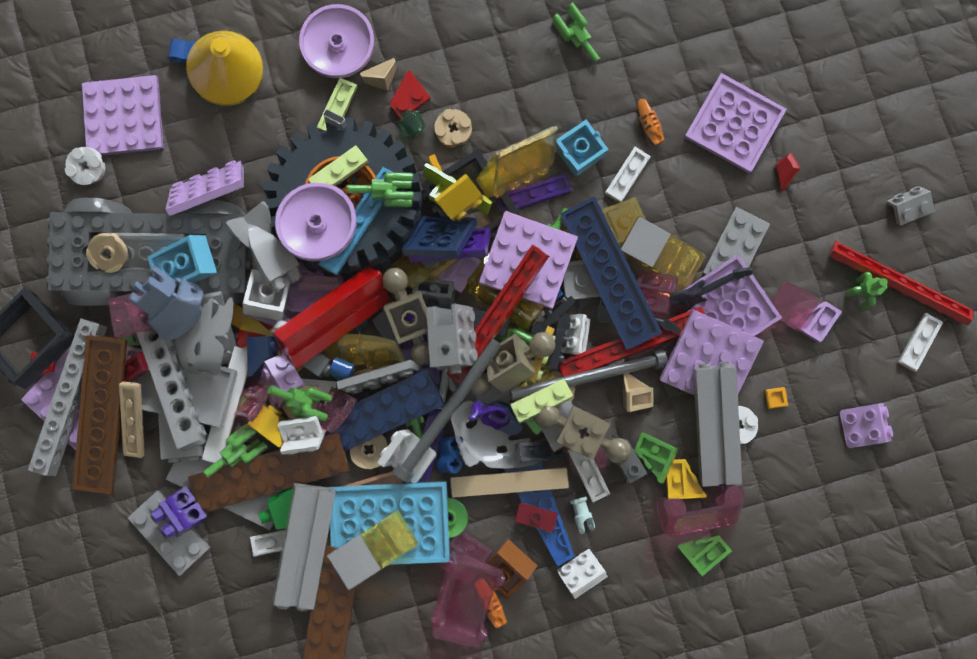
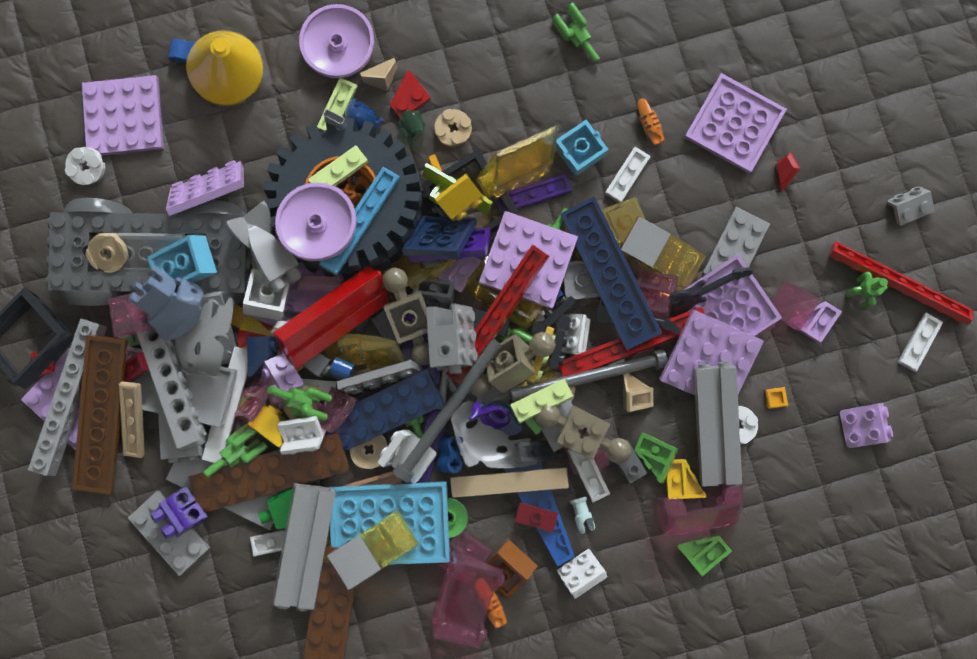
bright green plant [348,173,413,207] -> none
none -> blue cylinder [345,98,383,129]

